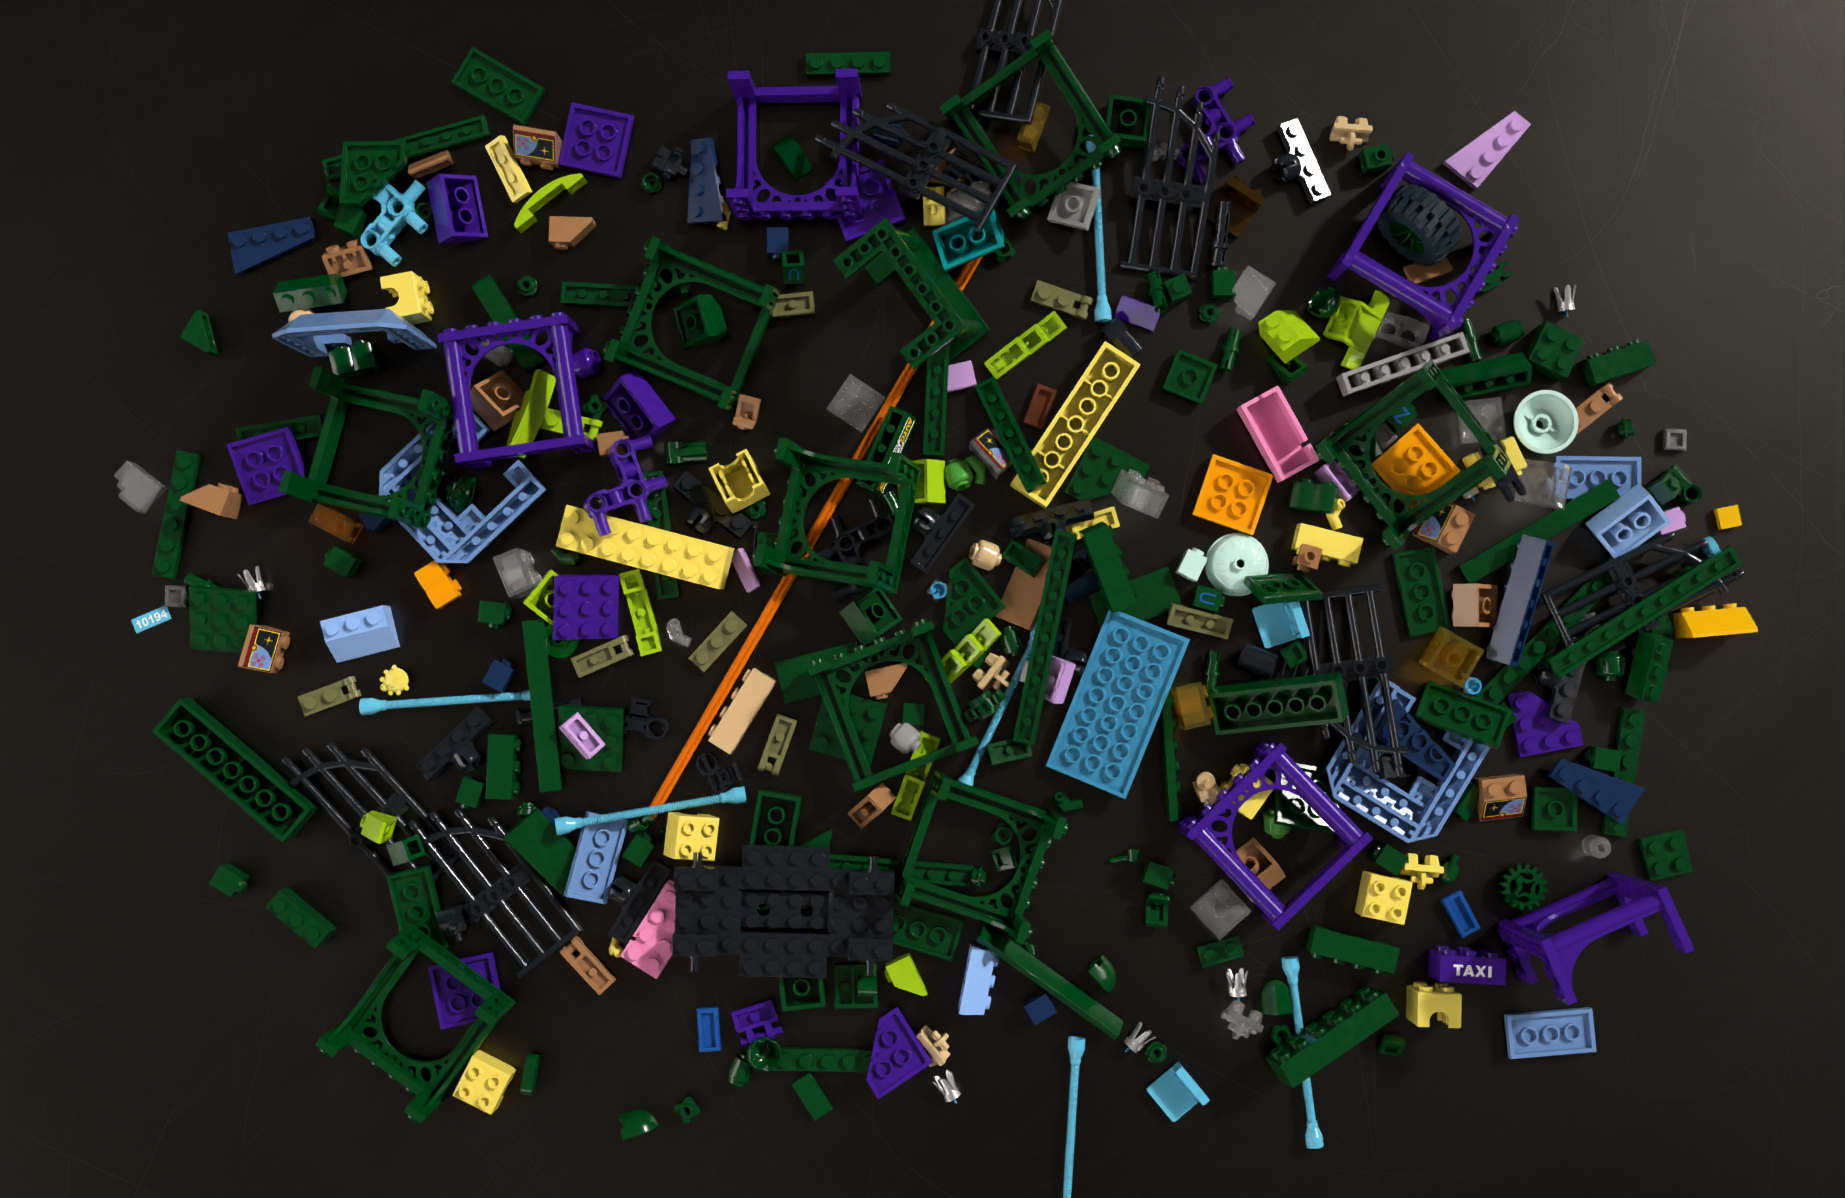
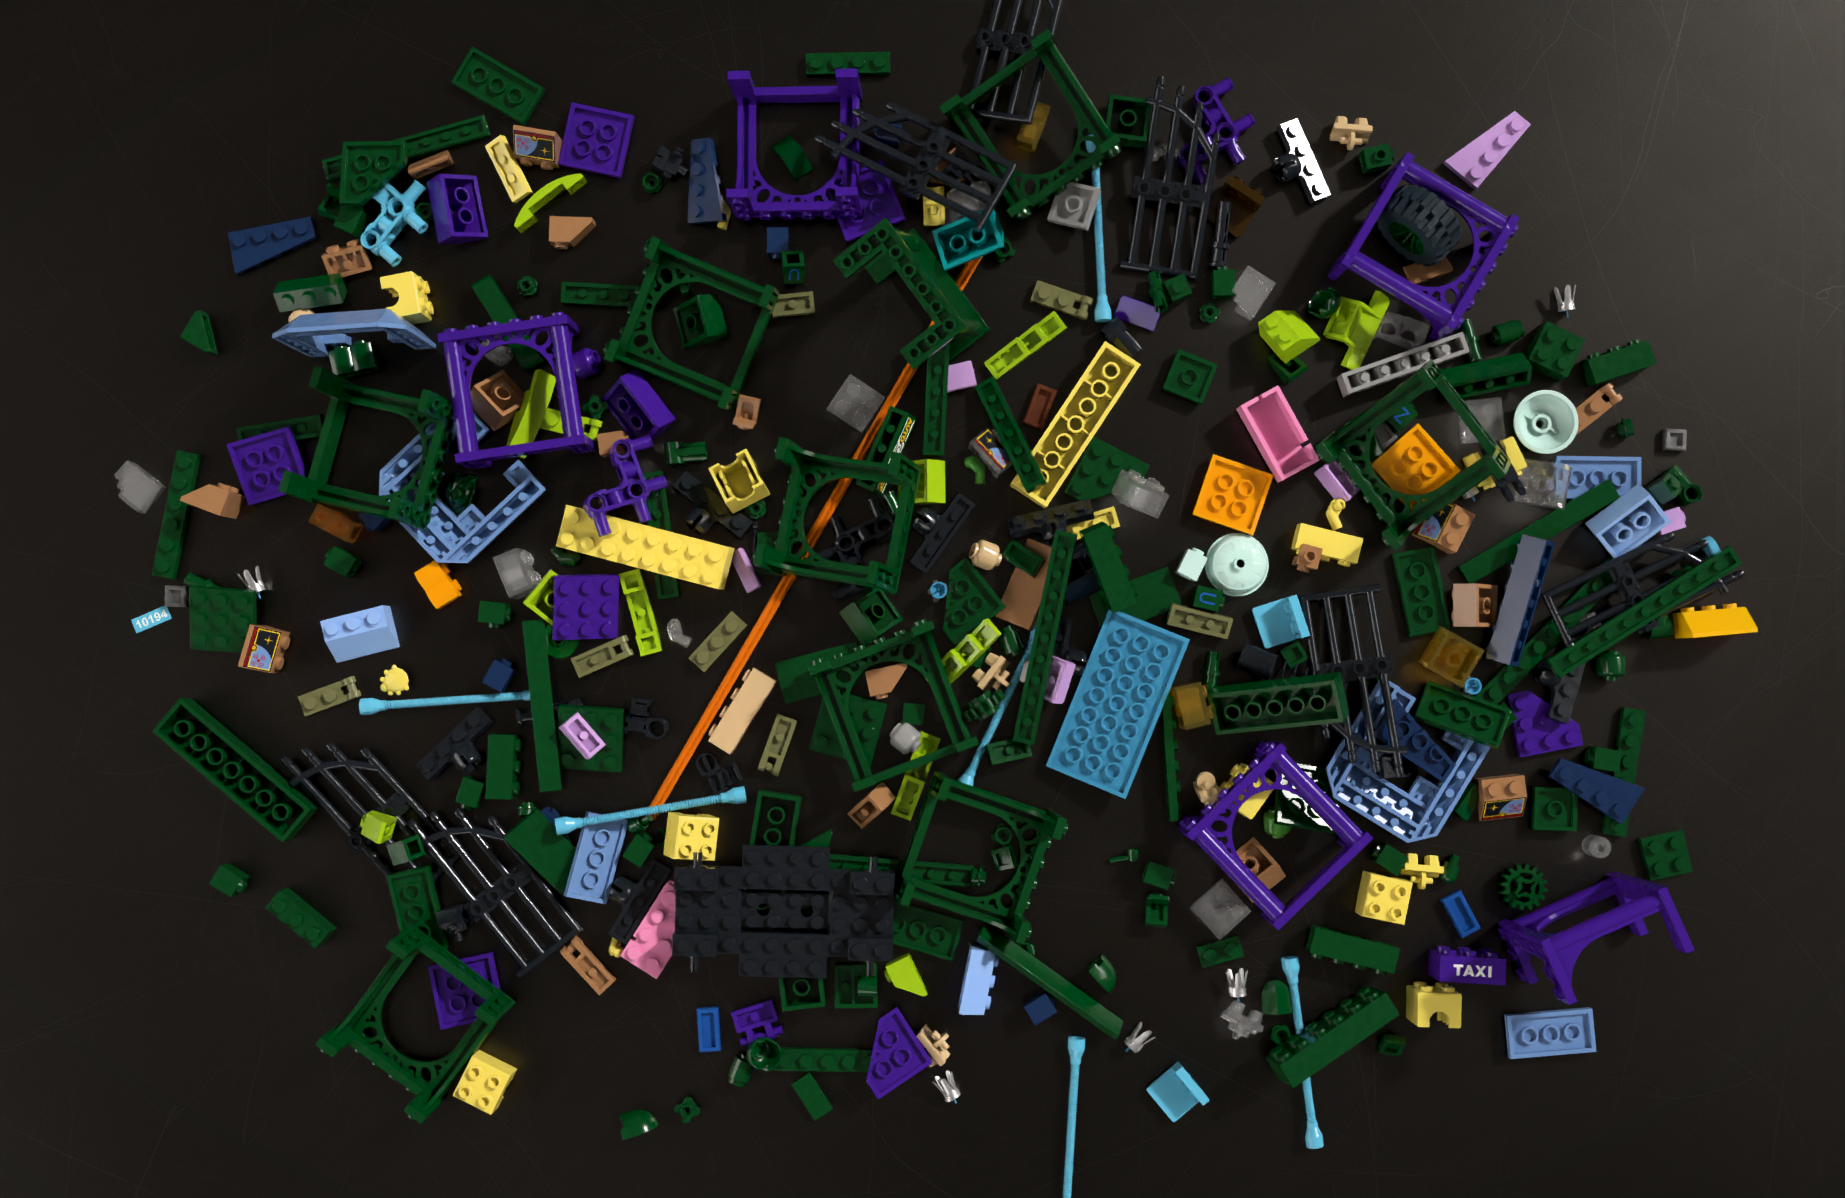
dark green beam [520,1053,540,1096] -> none
bright green head [944,458,974,491] -> none
dark green arm [1053,792,1084,813] -> none
dark green plate [1145,1041,1167,1063] -> none
dark green pin [1218,328,1242,372] -> none
dark green tile [1244,571,1322,605] -> none
dark green brick [1290,478,1338,514] -> none
dark green plate [1480,261,1514,294] -> none
dark green brick [1625,632,1674,702] -> none
yellow tile [1714,505,1742,530] -> none

